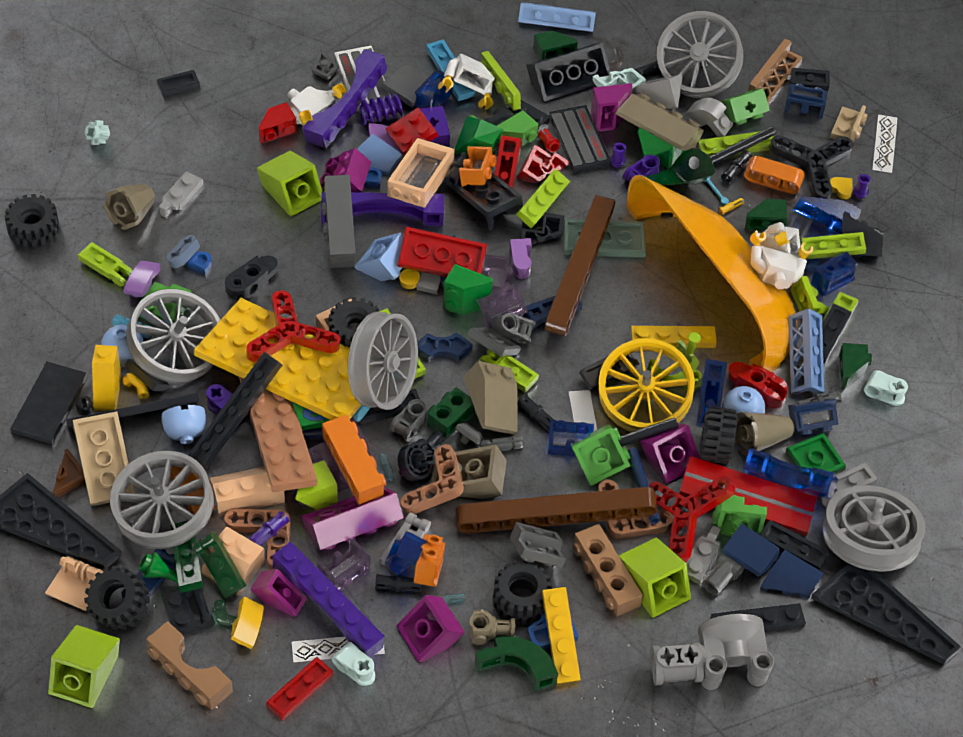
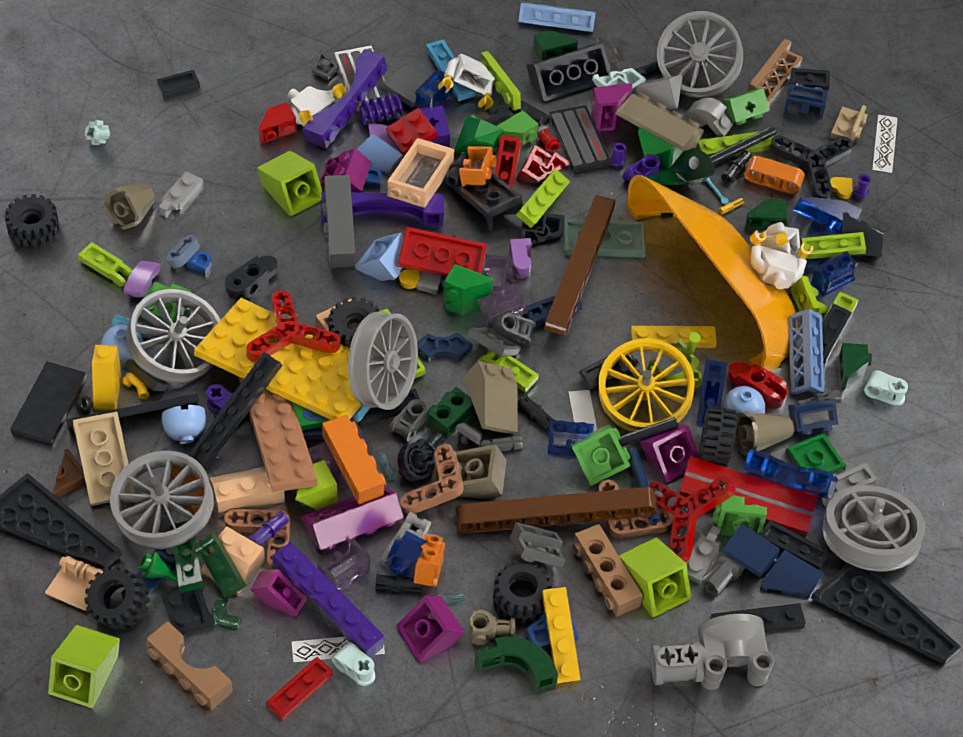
yellow slope [231,596,264,649] -> none

